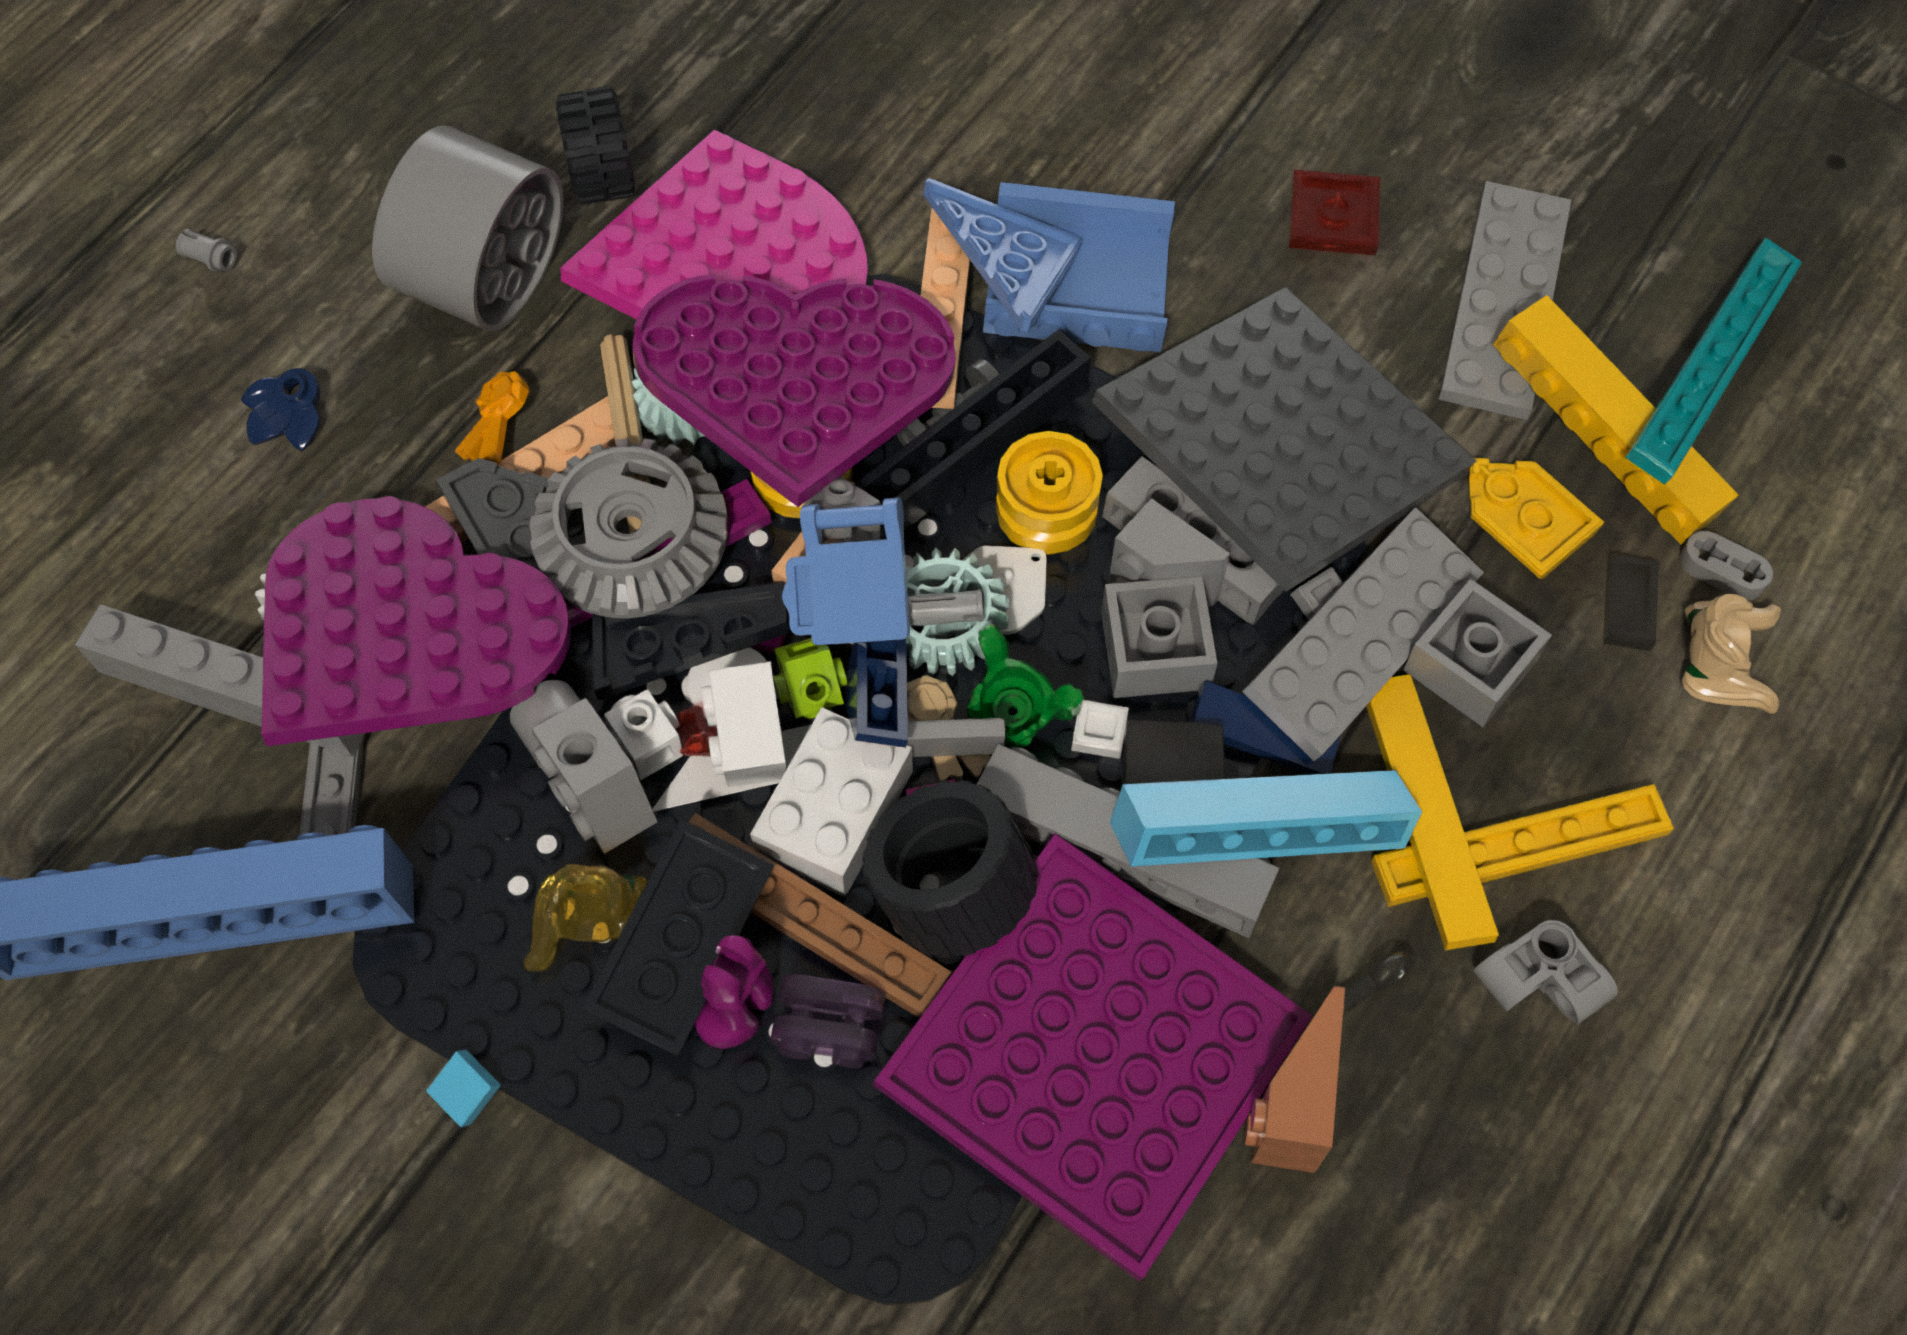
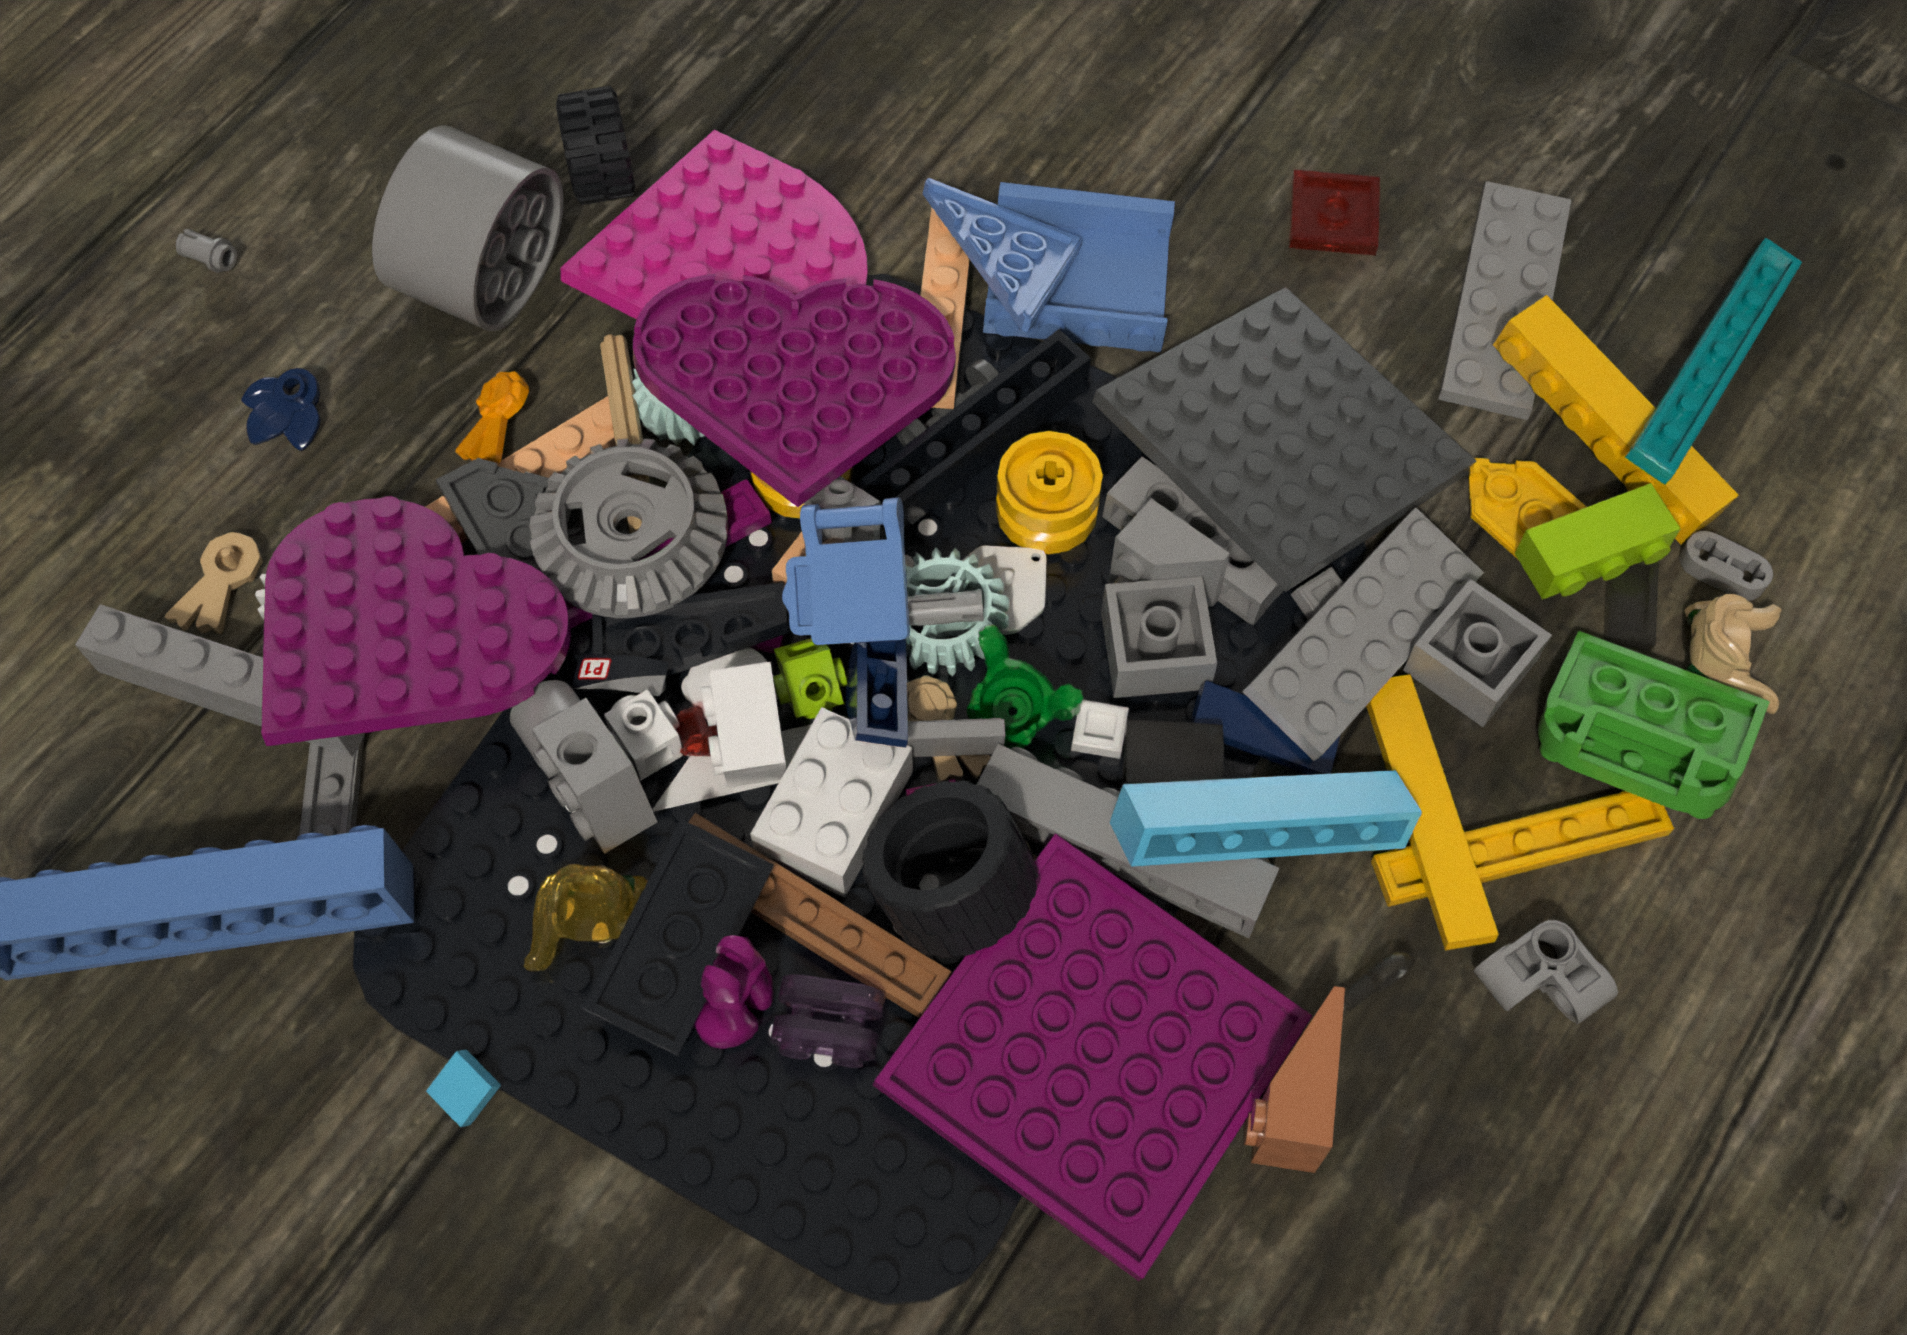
none -> tan piece [165,532,263,634]
none -> sticker [571,654,669,696]
none -> lime brick [1515,483,1681,600]
none -> bright green plate [1538,631,1770,819]

